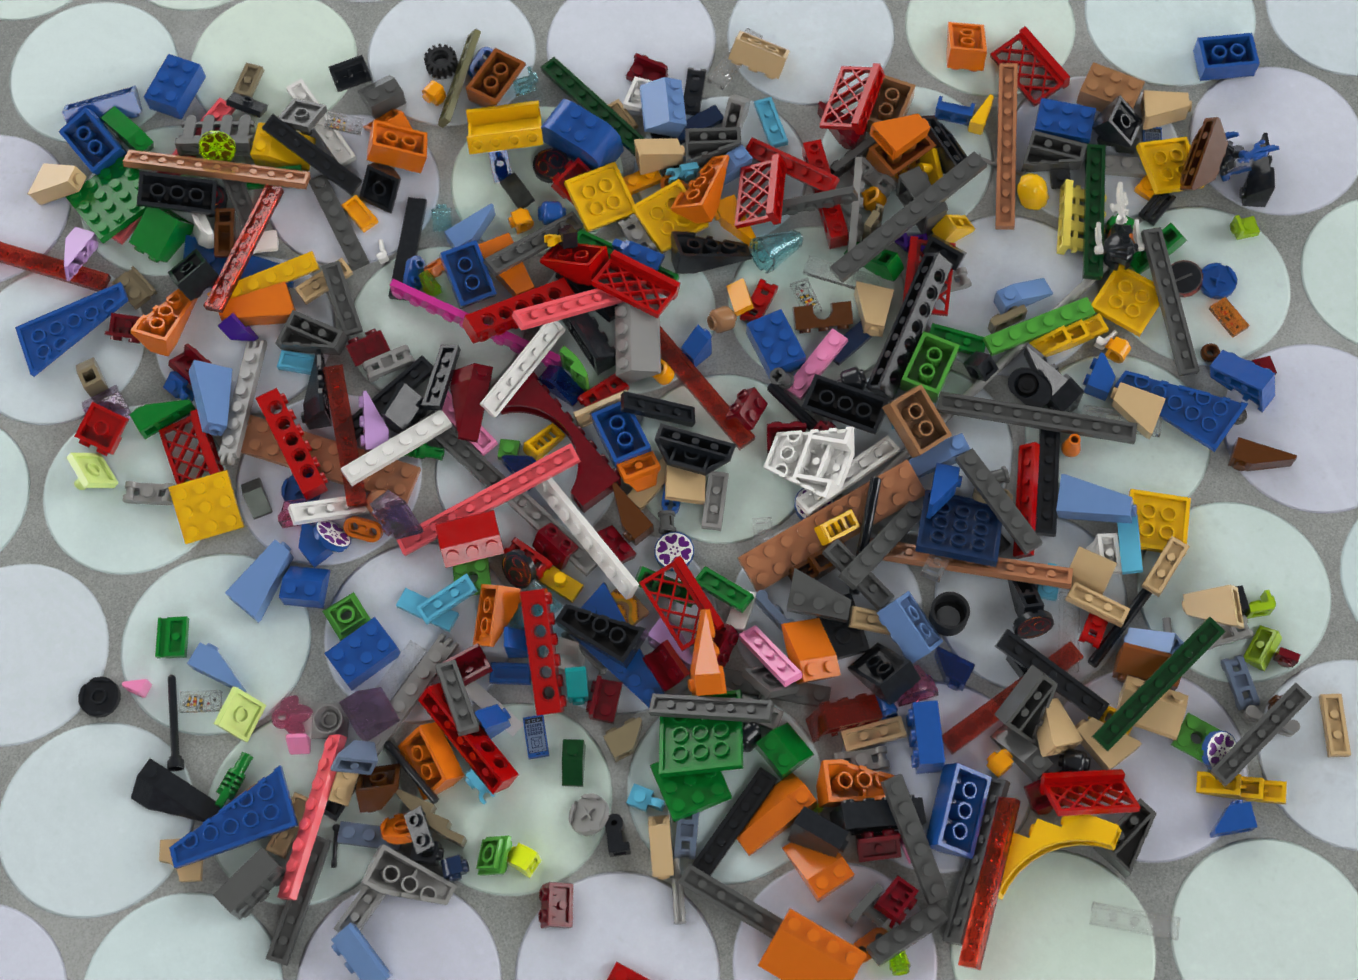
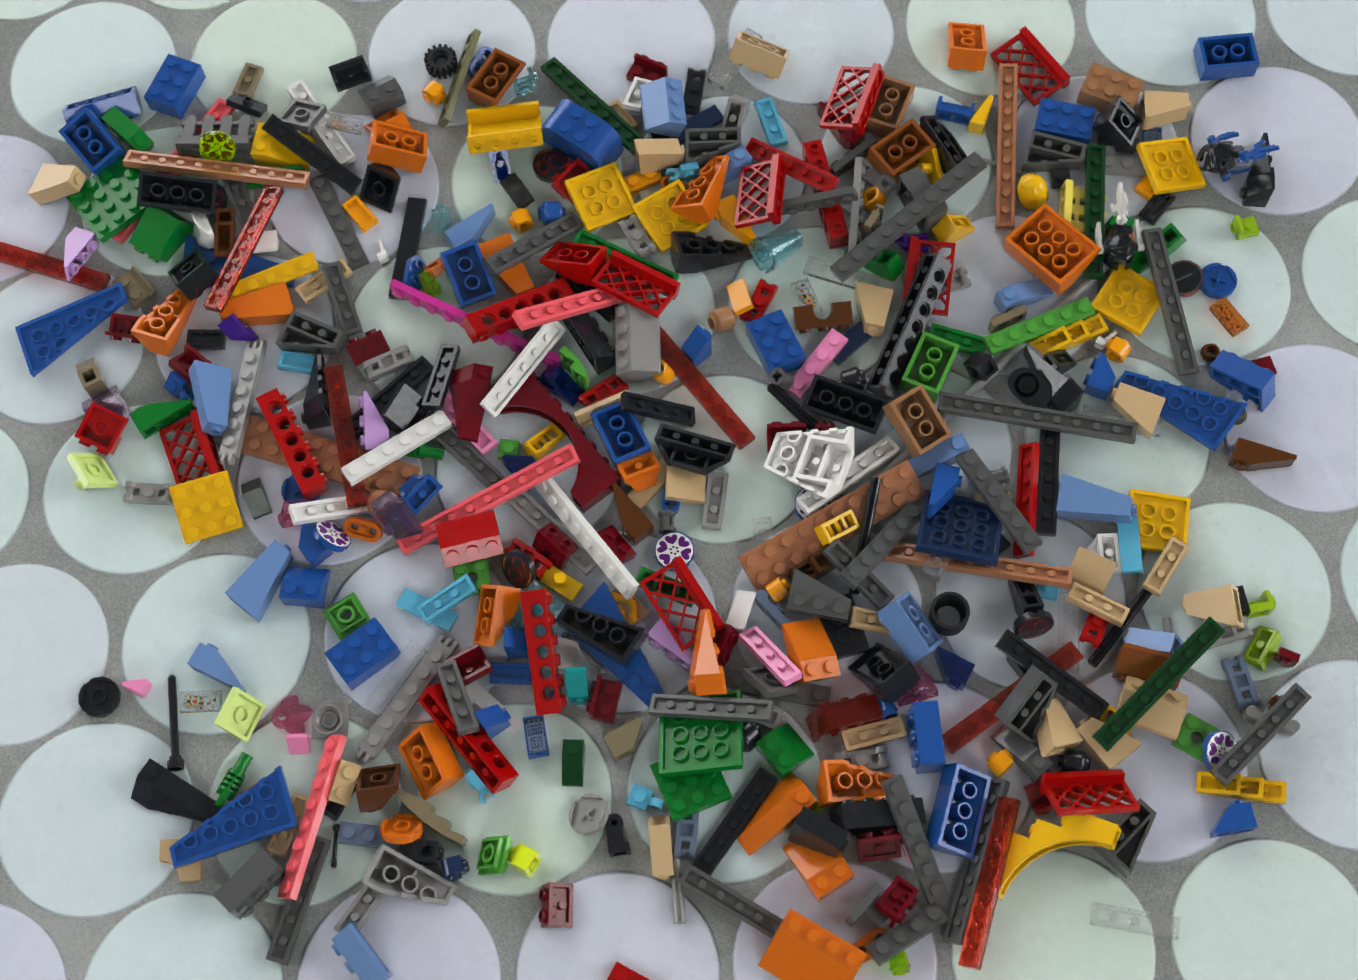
green plate [155,616,189,659] -> none
sand blue slope [330,740,378,775] -> none
clear purple slope [339,687,401,741] -> none
black bar [384,741,439,804] -> none
hinge [404,806,436,855] -> none
black piece [544,224,578,249] -> none
blue hinge [612,238,665,271] -> none
dark red bracket [642,640,691,692] -> none
green plate [695,566,754,613] -> none
dark red bracket [726,387,768,431] -> none
orange slope [869,114,930,160] -> none
black slope [923,235,967,271] -> none
orange cone [1061,434,1081,457] -> none
reddish brown wedge [1180,117,1228,191] -> none
tan tile [1319,694,1351,757] -> none
none -> black plate [186,329,227,350]
none -> blue slope [399,473,443,516]
none -> light orange plate [766,576,791,603]
none -> orange slope [1004,203,1101,296]
none -> pearl dark grey slope [1045,350,1077,375]

